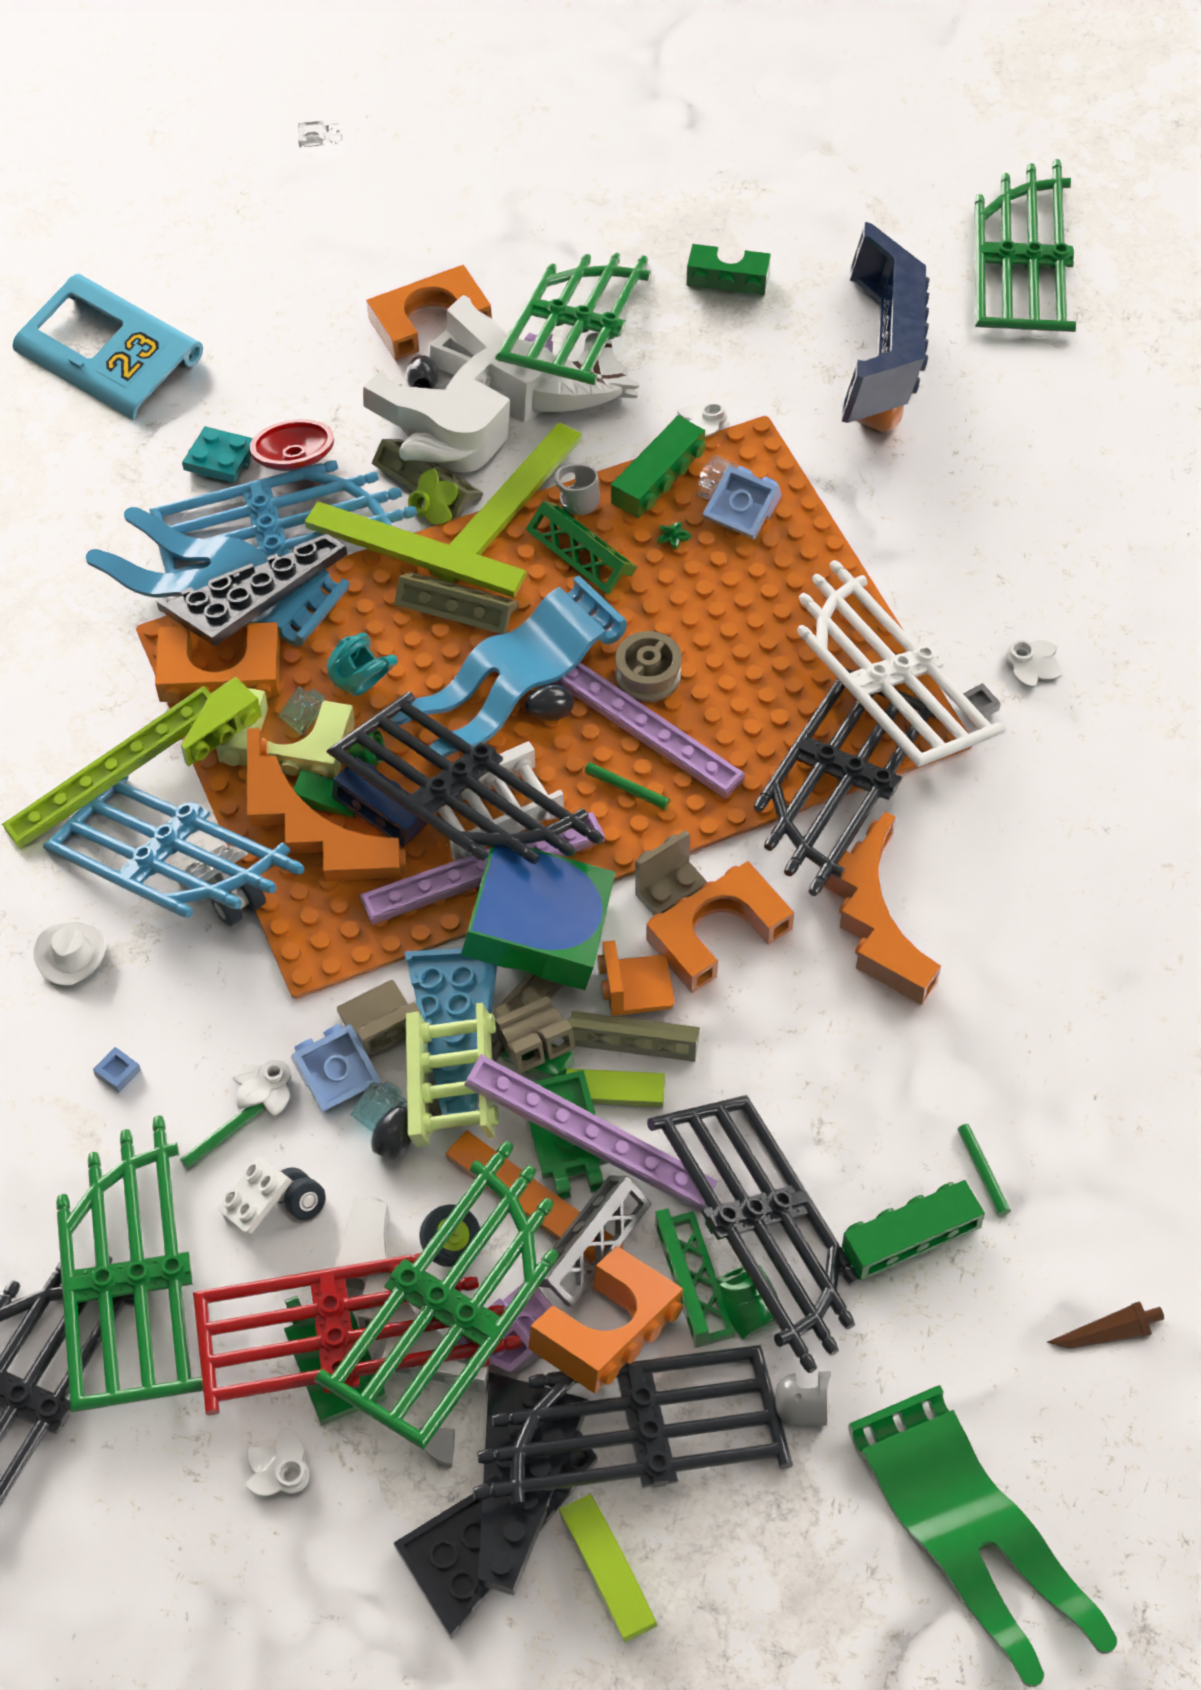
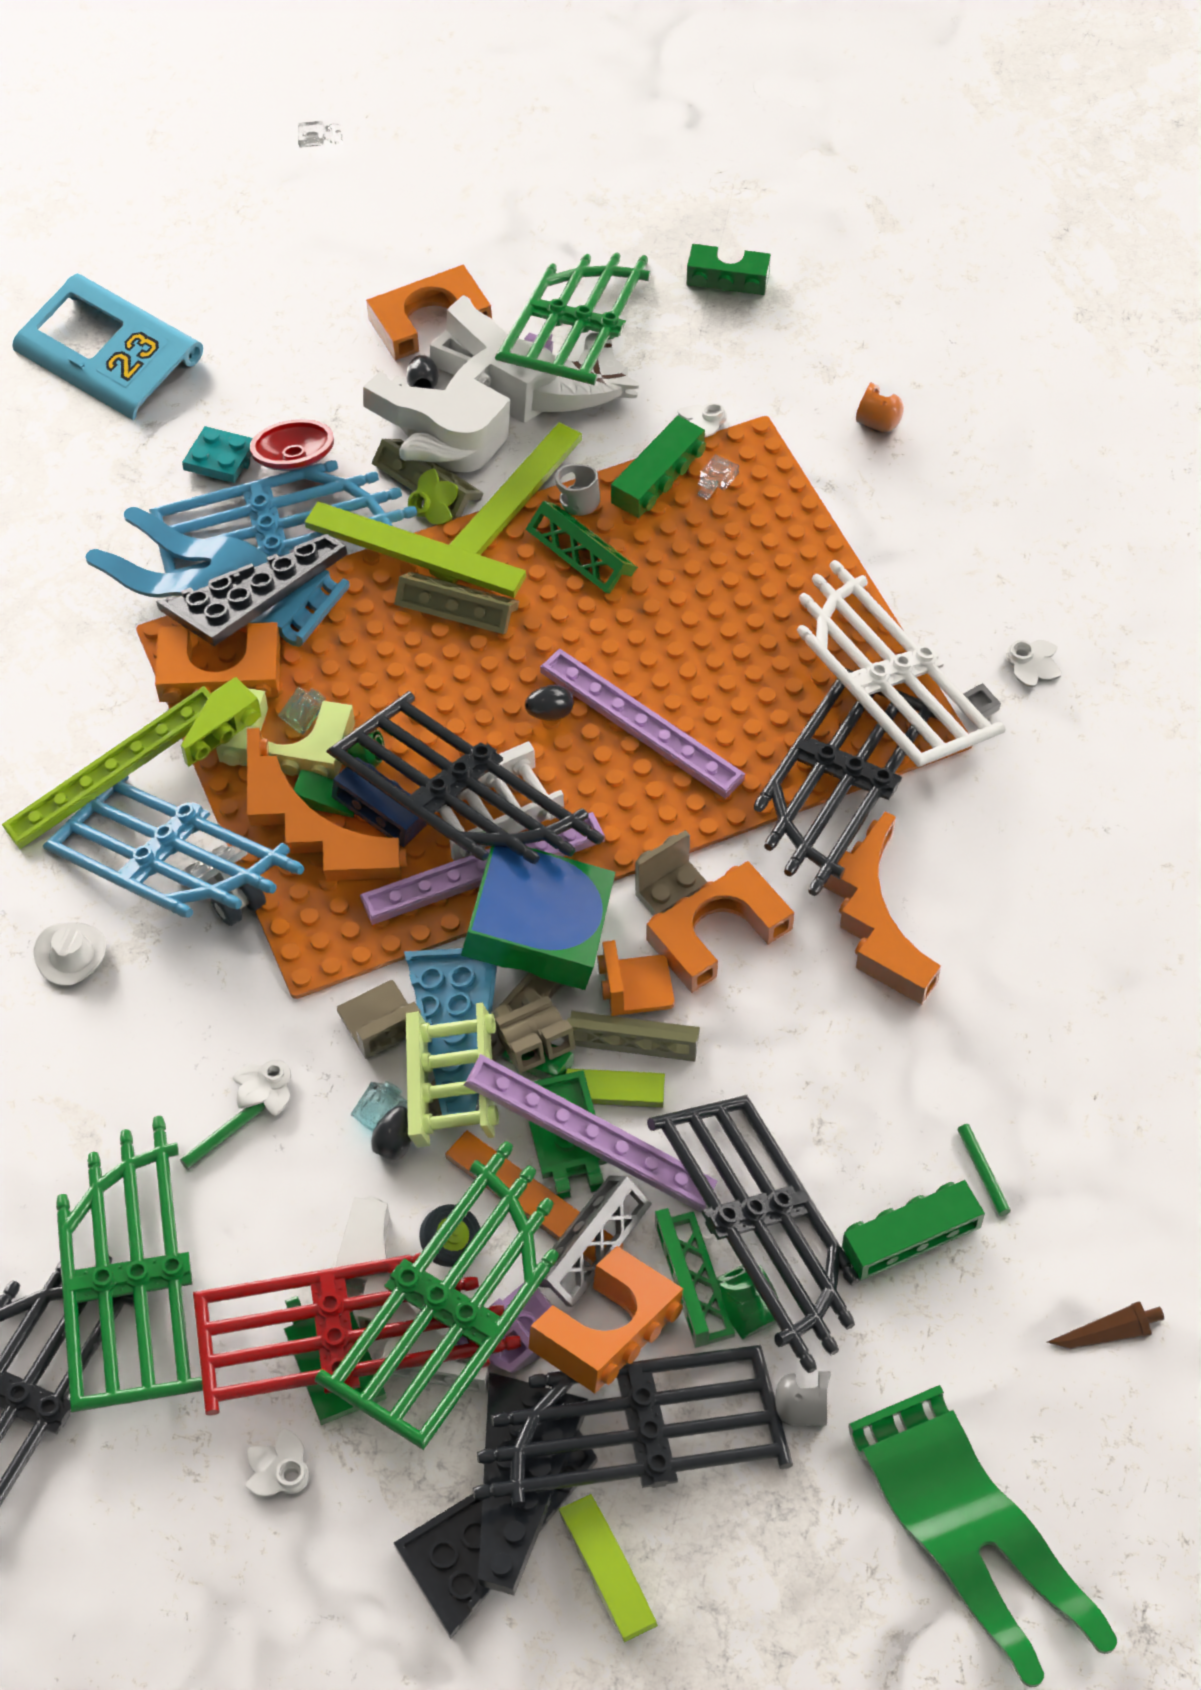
medium blue tile [93,1047,141,1093] -> none
white plate [218,1156,326,1235] -> none
light blue plate [291,1024,381,1113] -> none
teal helmet [326,633,398,696] -> none
dark azure flag [391,576,627,762] -> none
light grey tile [419,1427,455,1468] -> none
green bar [584,762,670,810] -> none
dark tan wheel [616,631,682,703] -> none
green plant [657,522,691,550] -> none
light blue plate [703,465,782,540] -> none
dark blue slope [841,222,930,423] -> none
green piece [974,159,1076,332] -> none

